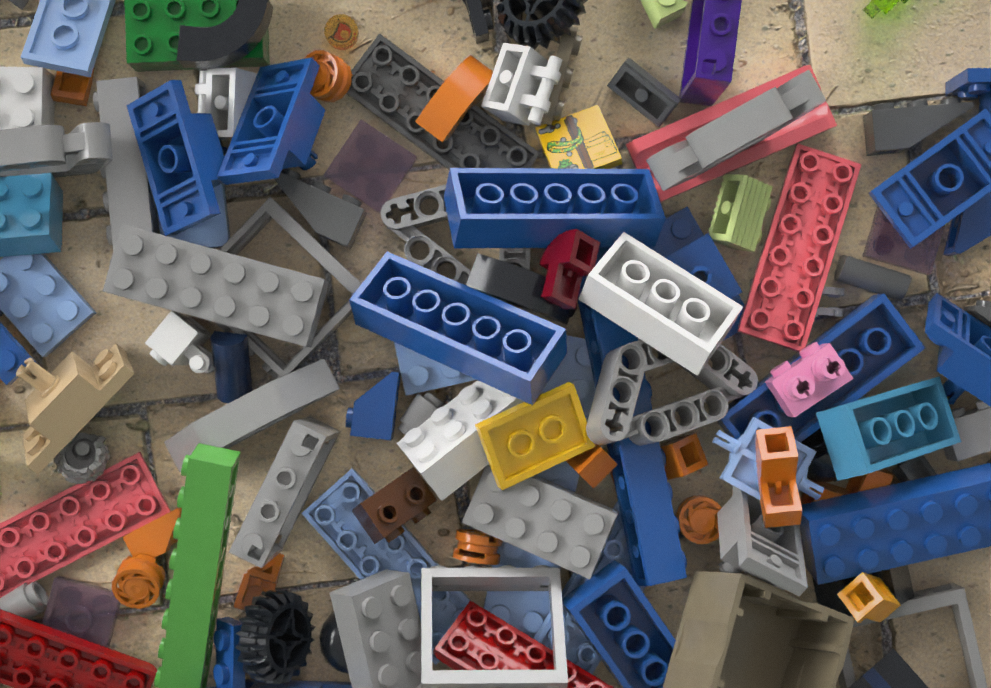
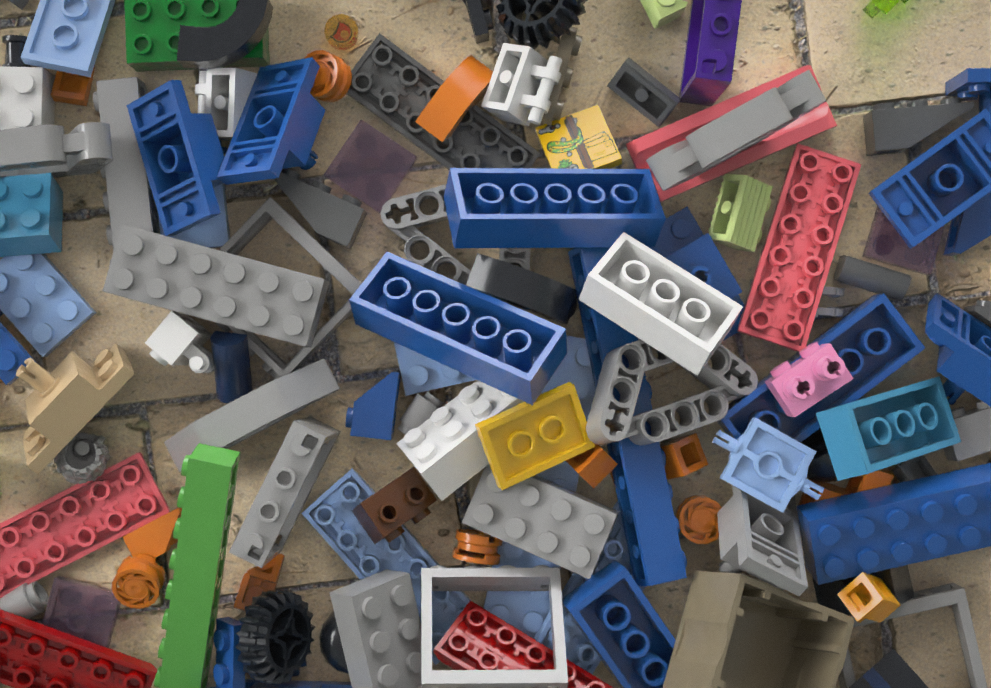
dark red brick [539,229,600,310] -> none
orange brick [756,426,802,528] -> none
none -> black bush [2,35,31,67]

